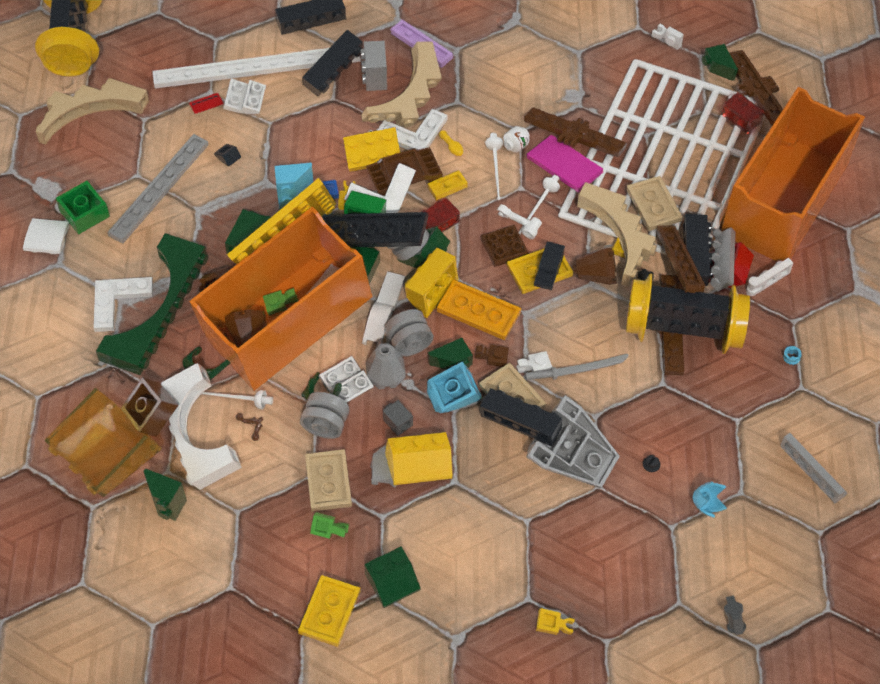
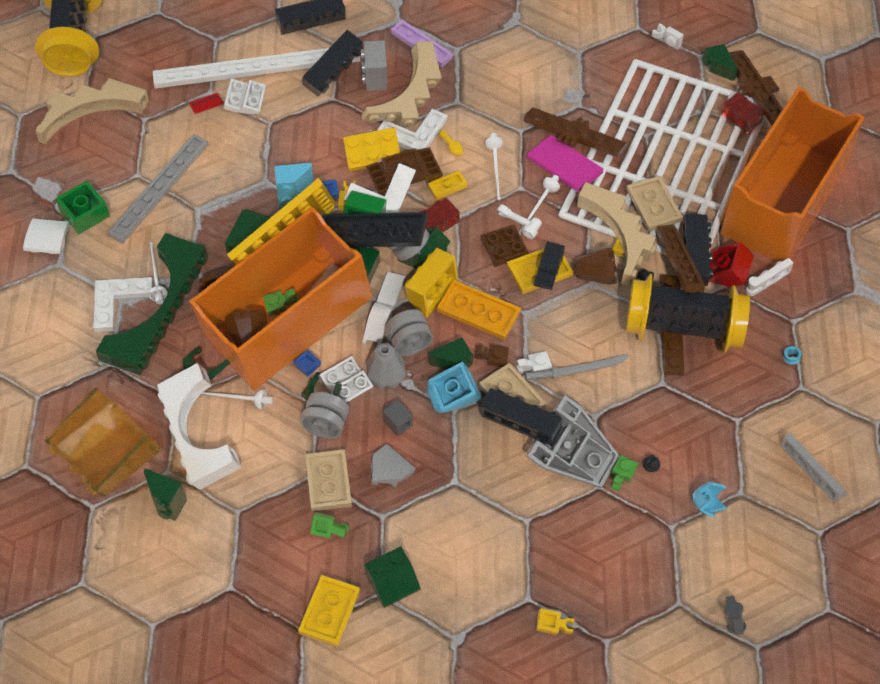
reddish brown brick [121,377,179,437] -> none
black slope [214,144,241,167] -> none
reddish brown piece [236,413,264,441] -> none
yellow slope [385,432,453,485] -> none
white head [503,126,529,153] -> none
light grey hinge [710,228,735,291] -> none
none -> white sword [149,242,168,304]
none -> blue plate [293,350,321,377]
none -> bright green plate [611,455,639,492]

